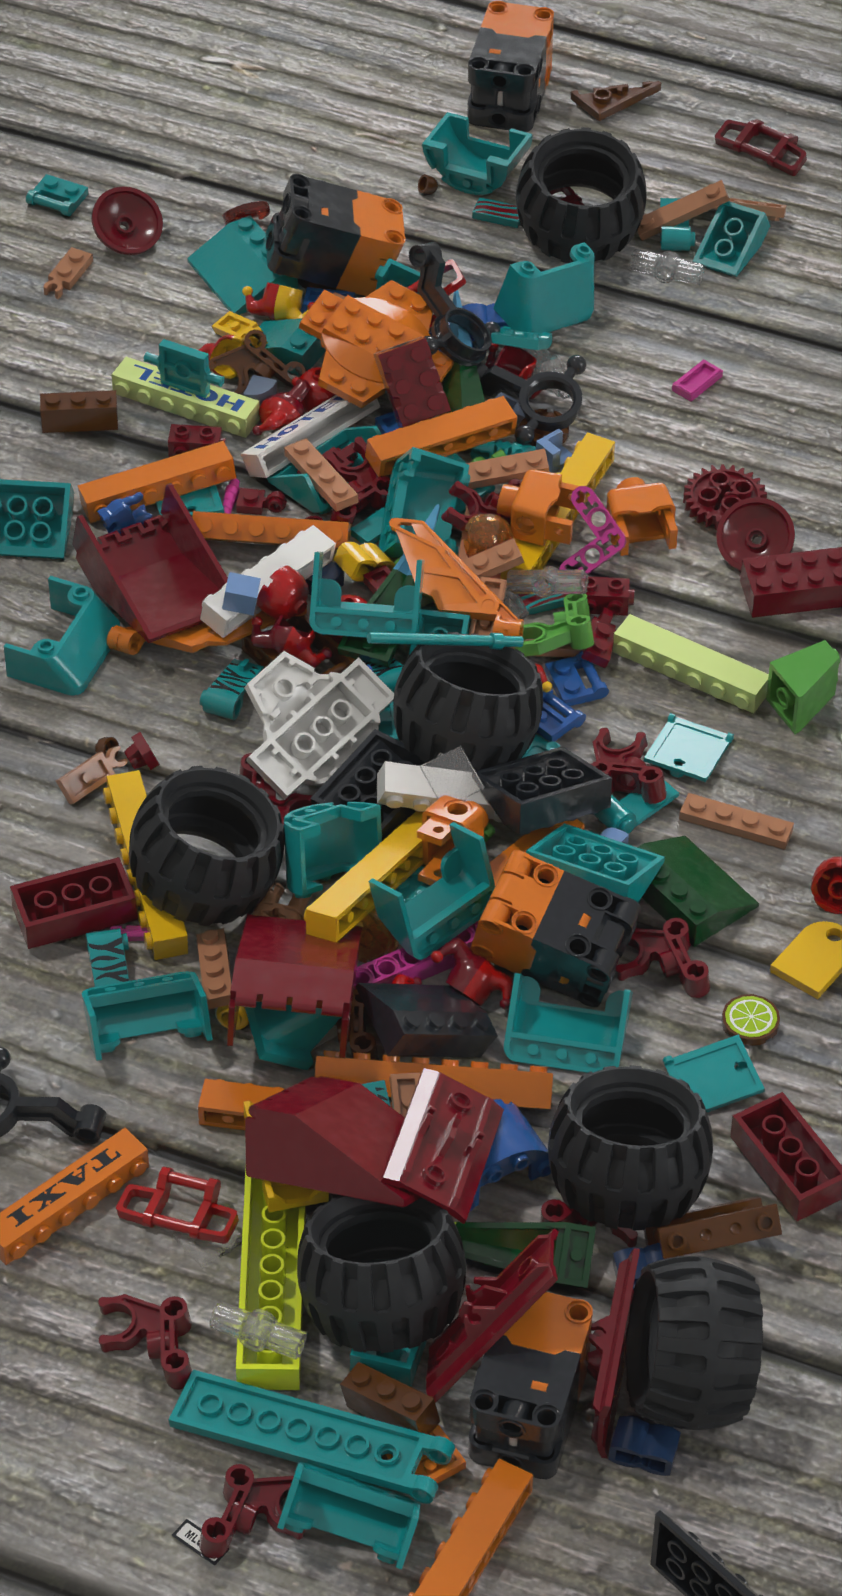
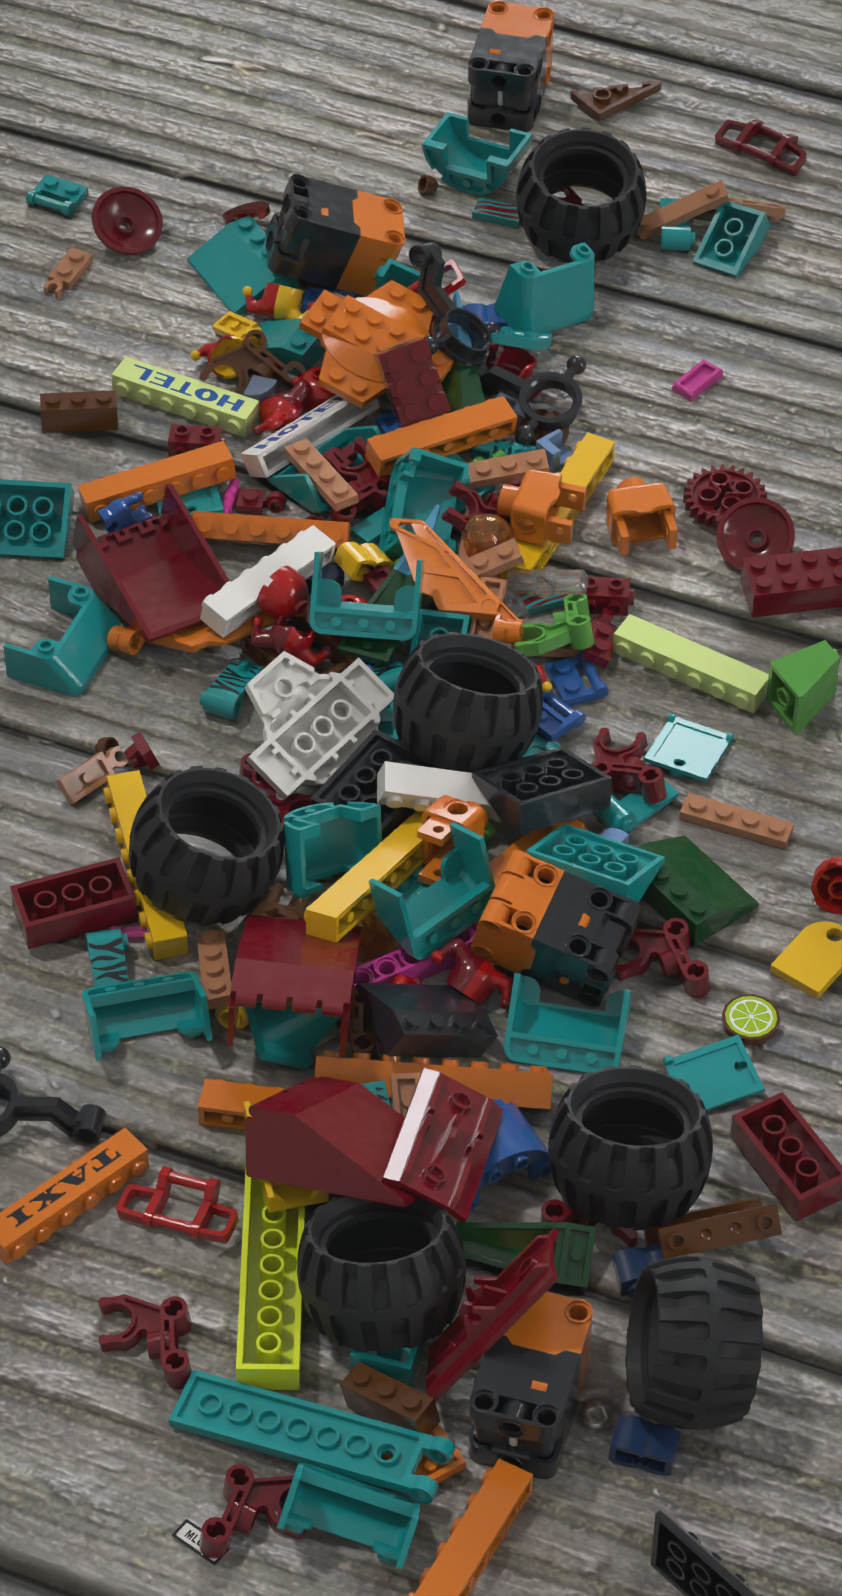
teal plate [143,339,225,398] -> none
clear piece [209,1302,307,1359] -> none
medium blue panel [222,572,261,616] -> none
teal bar [367,632,524,649] -> none
clear piece [420,746,484,801] -> none
dark pink beam [559,486,626,583] -> none
dark red hinge [587,1248,640,1459] -> none
clear piece [629,249,705,285] -> none

